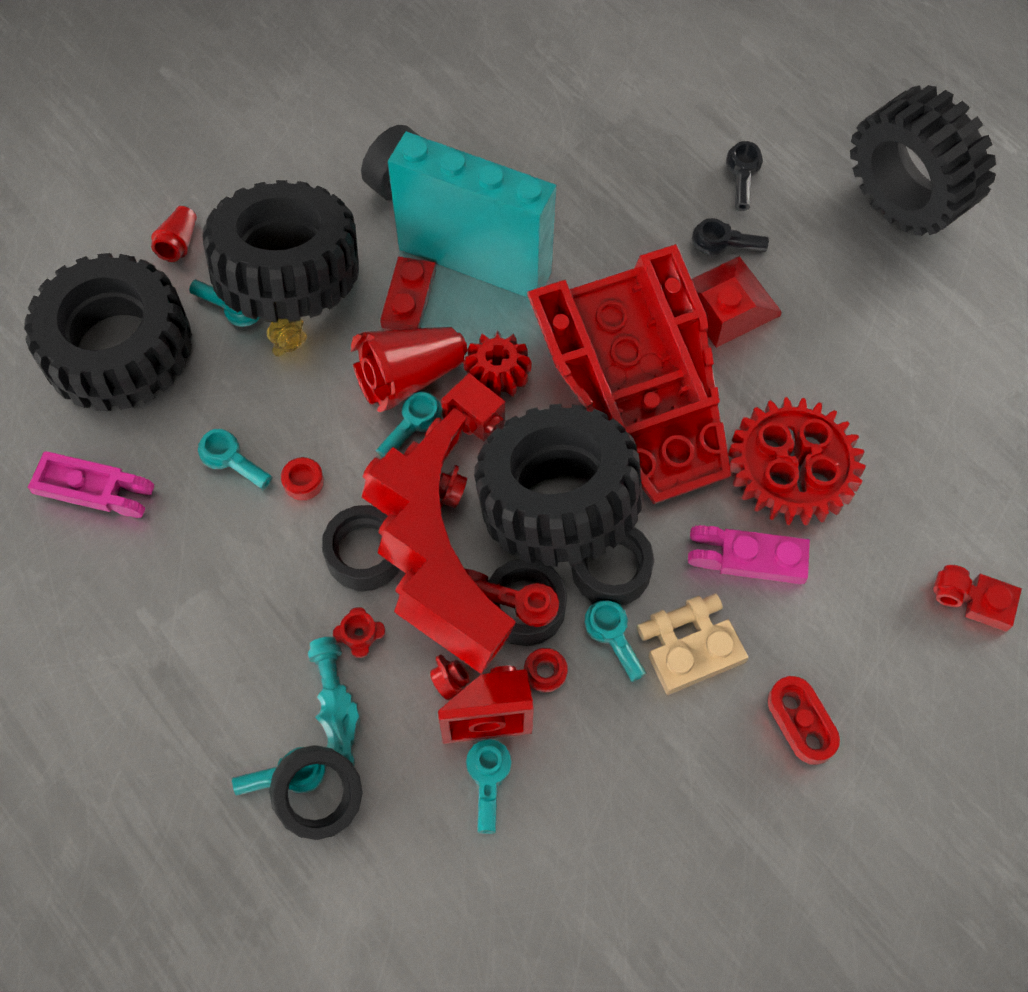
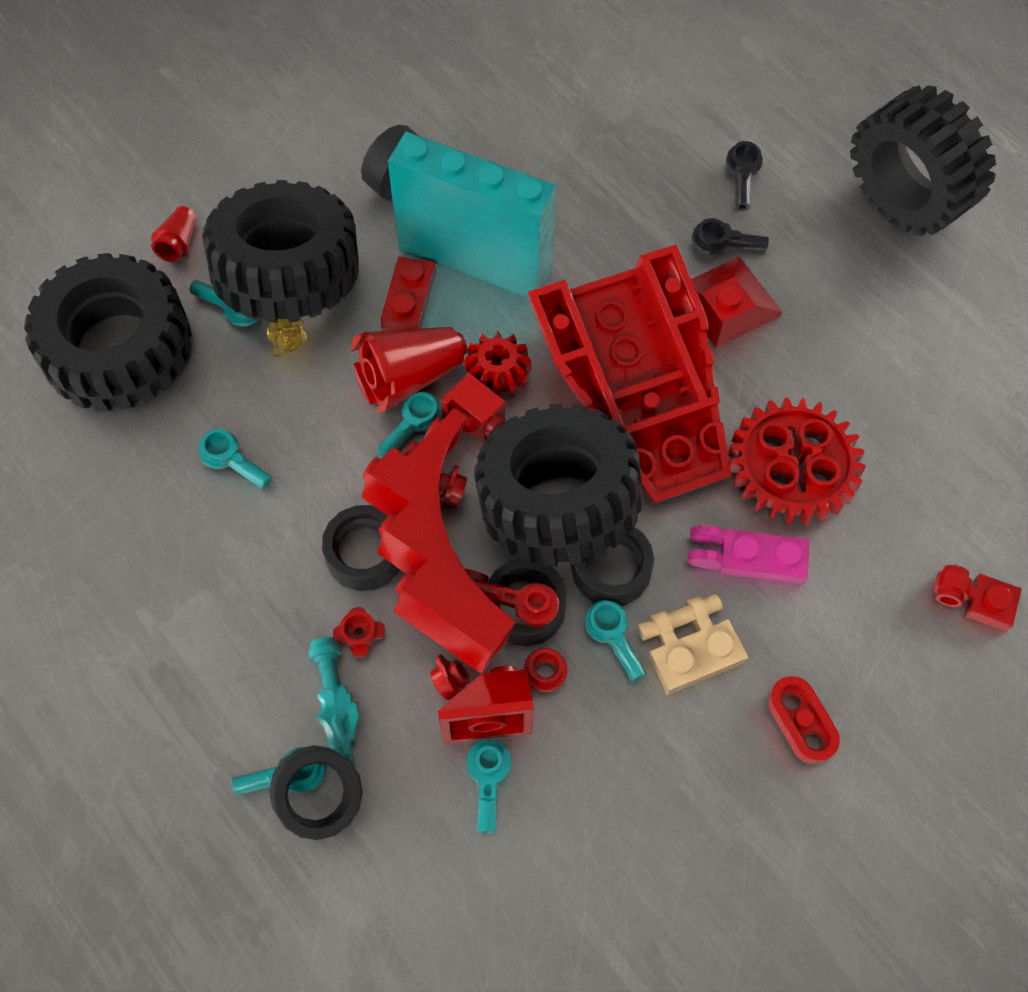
dark pink hinge [27,451,155,518] -> none
red tile [281,457,324,500] -> none

